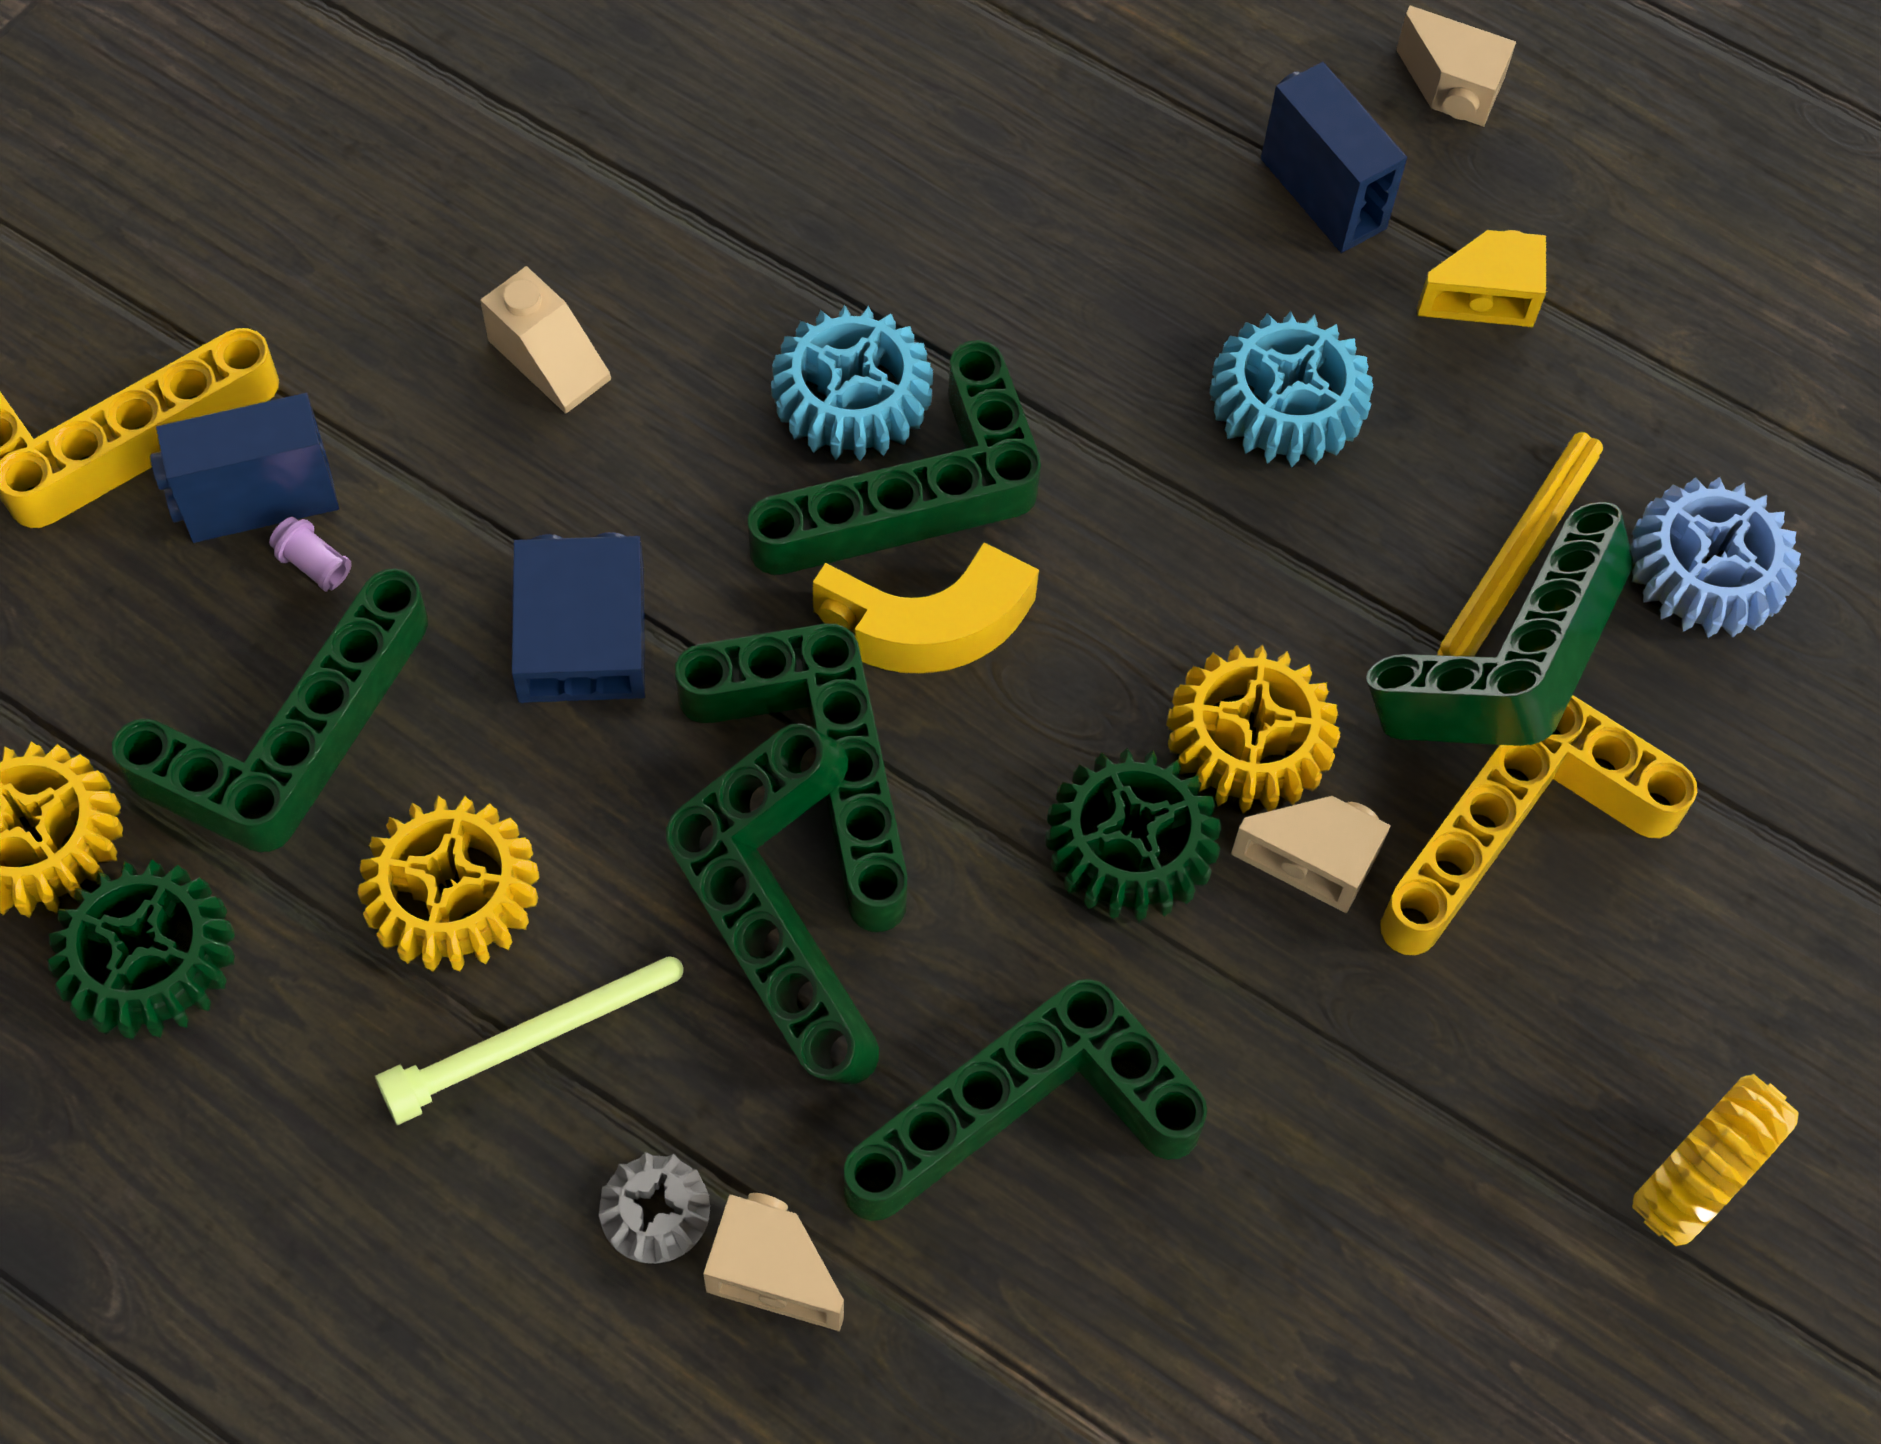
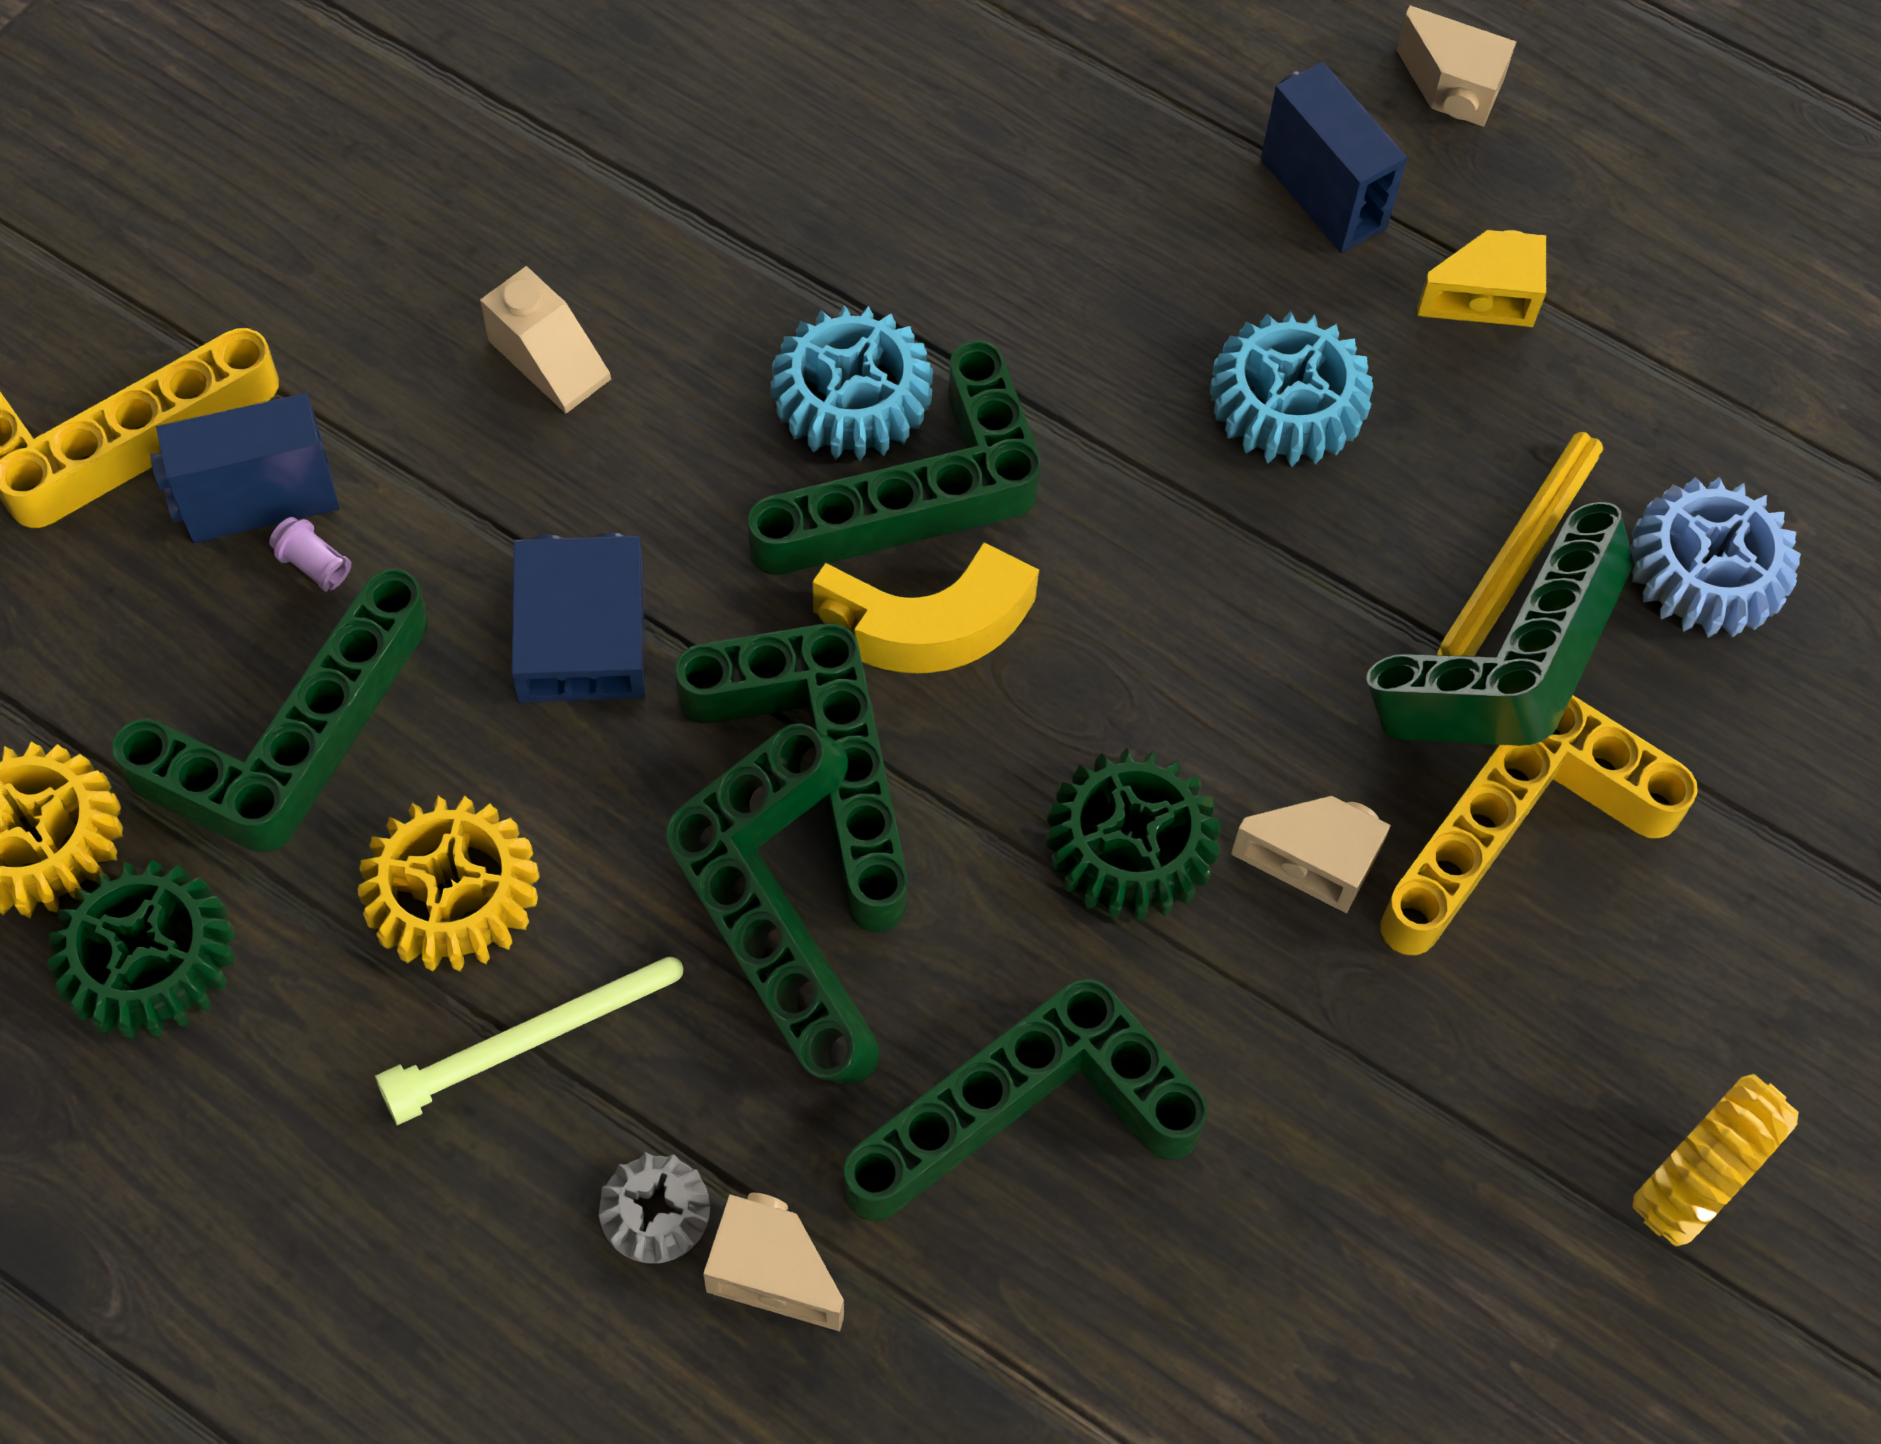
yellow gear [1166,644,1340,813] -> none

